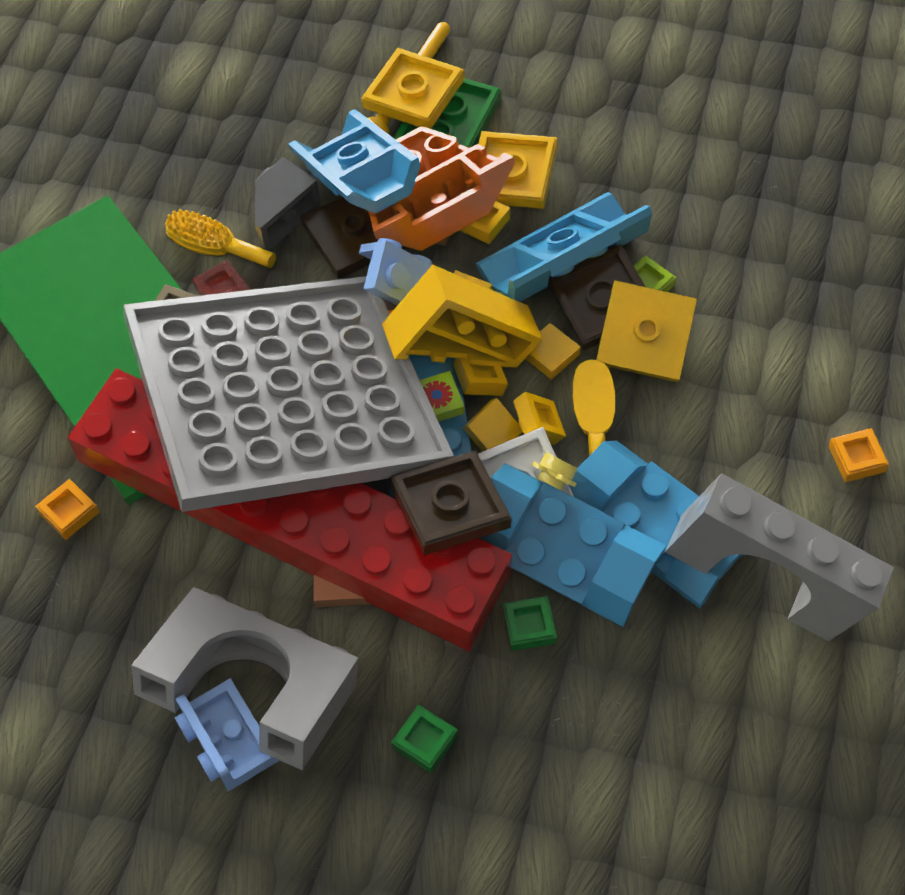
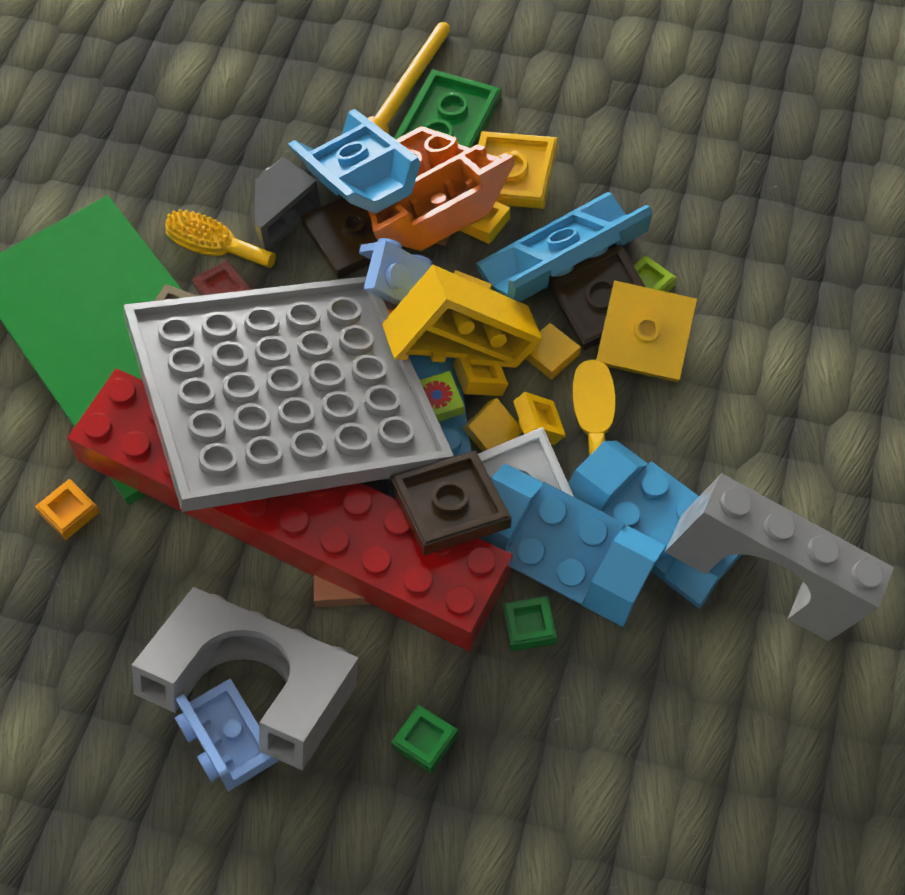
yellow plate [361,48,465,129] -> none
light yellow plate [532,452,578,491] -> none
light orange tile [828,428,889,483] -> none

